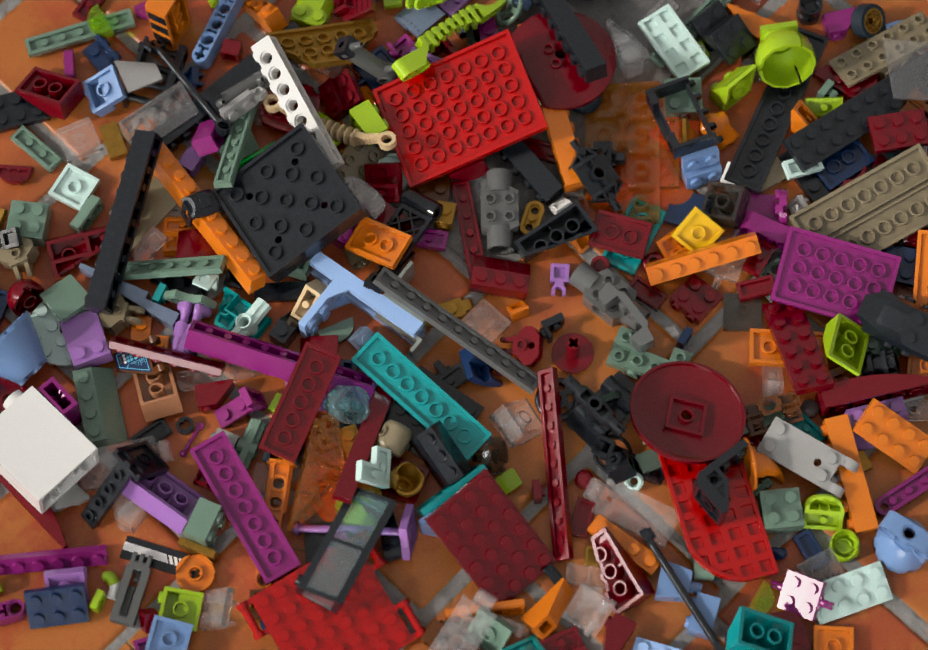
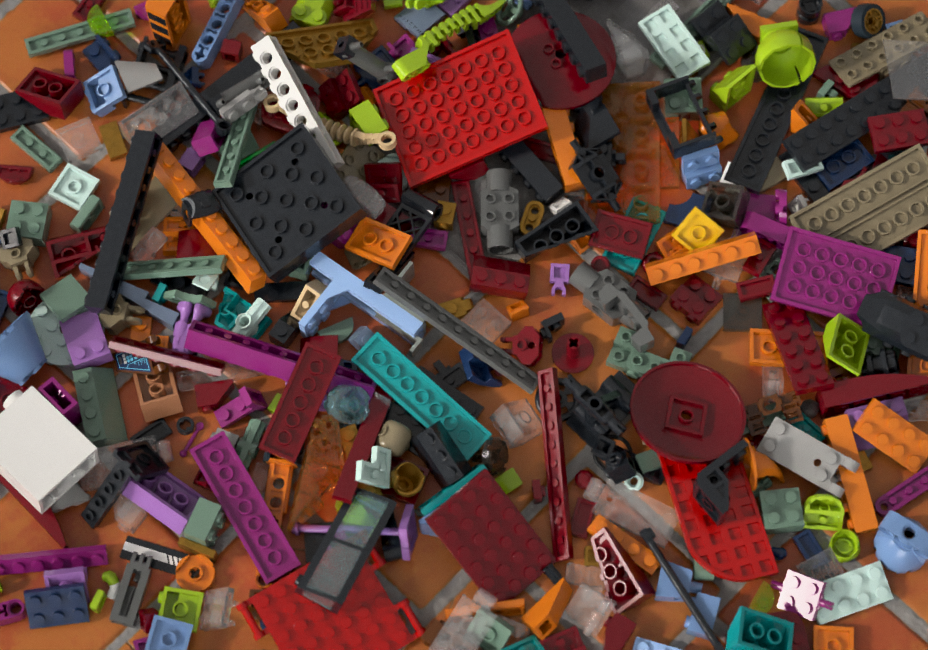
none -> black slope [574,98,621,148]

